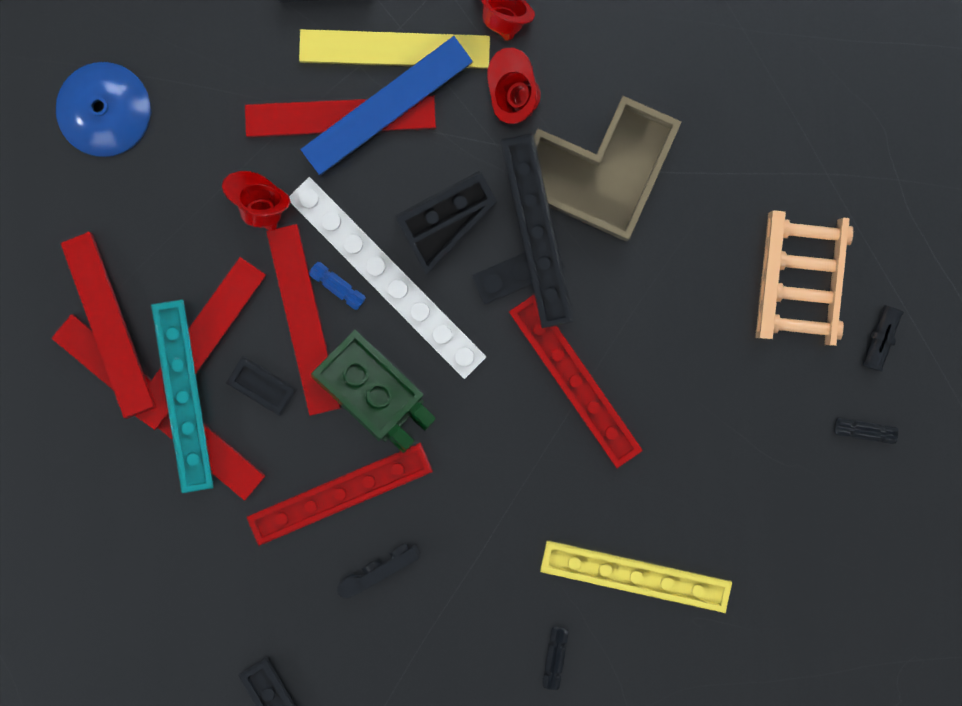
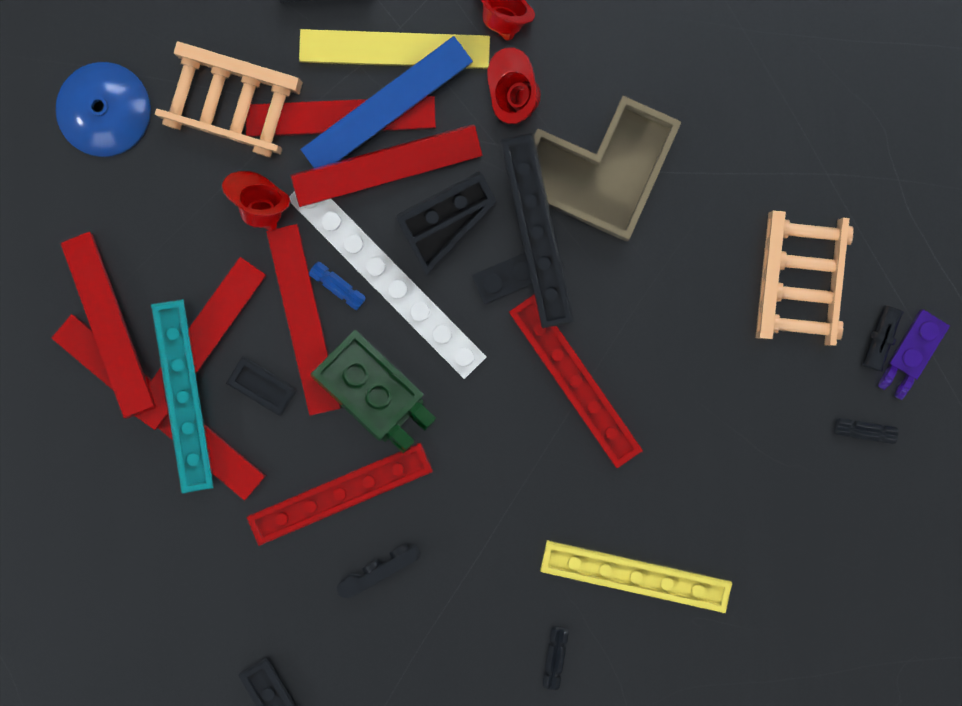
none -> light nougat fence [155,41,303,158]
none -> red tile [290,124,482,207]
none -> dark purple hinge [878,309,950,400]

